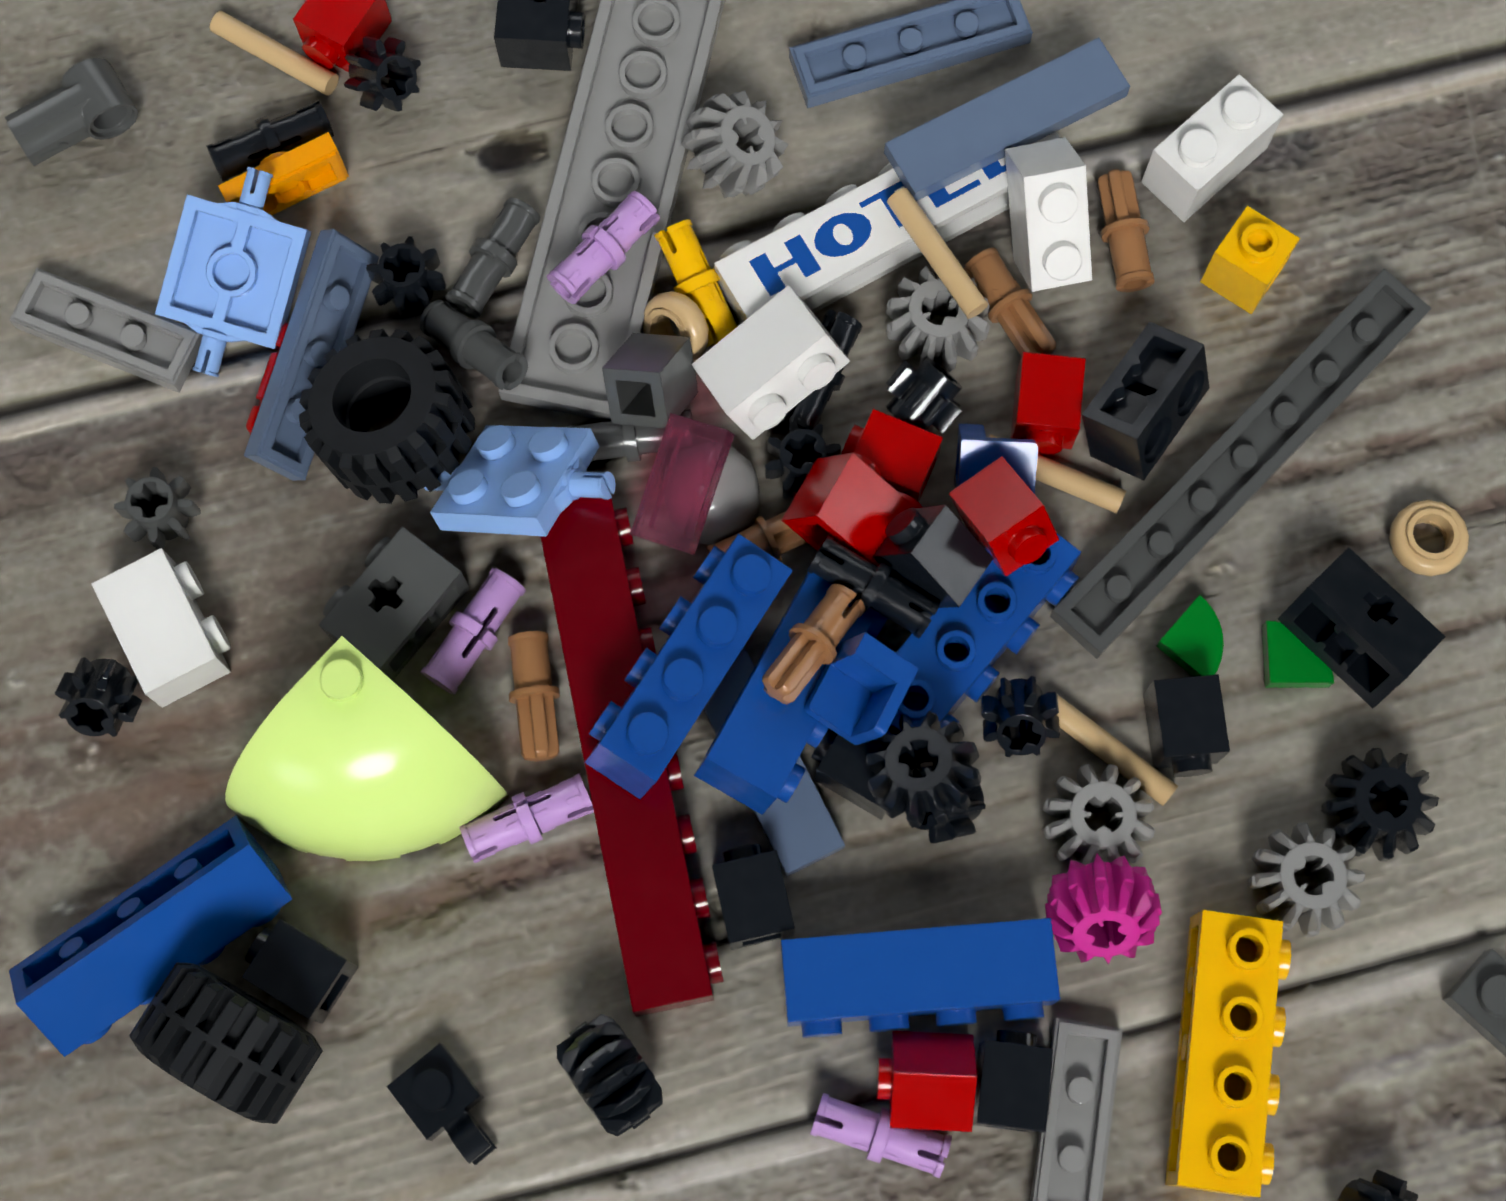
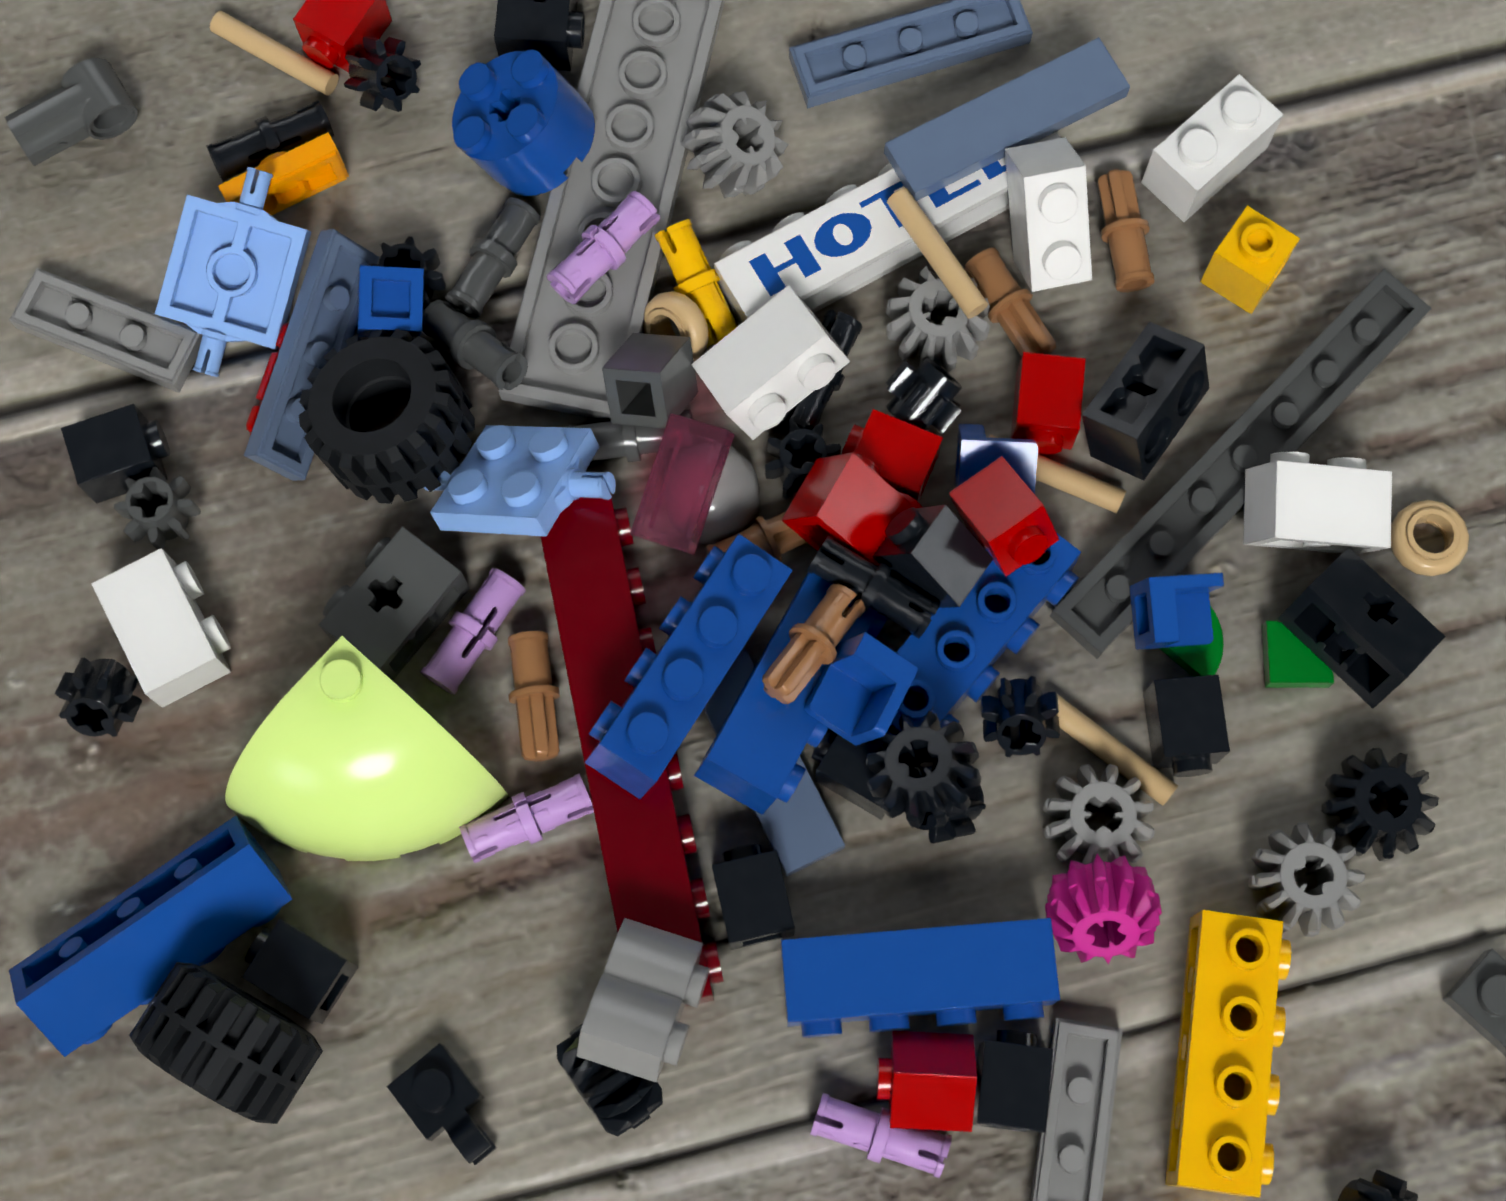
none -> black brick [61,404,170,504]
none -> blue panel [357,265,424,339]
none -> blue brick [452,50,595,196]
none -> light grey brick [577,918,710,1083]
none -> blue panel [1129,573,1224,650]
none -> white brick [1243,452,1392,554]

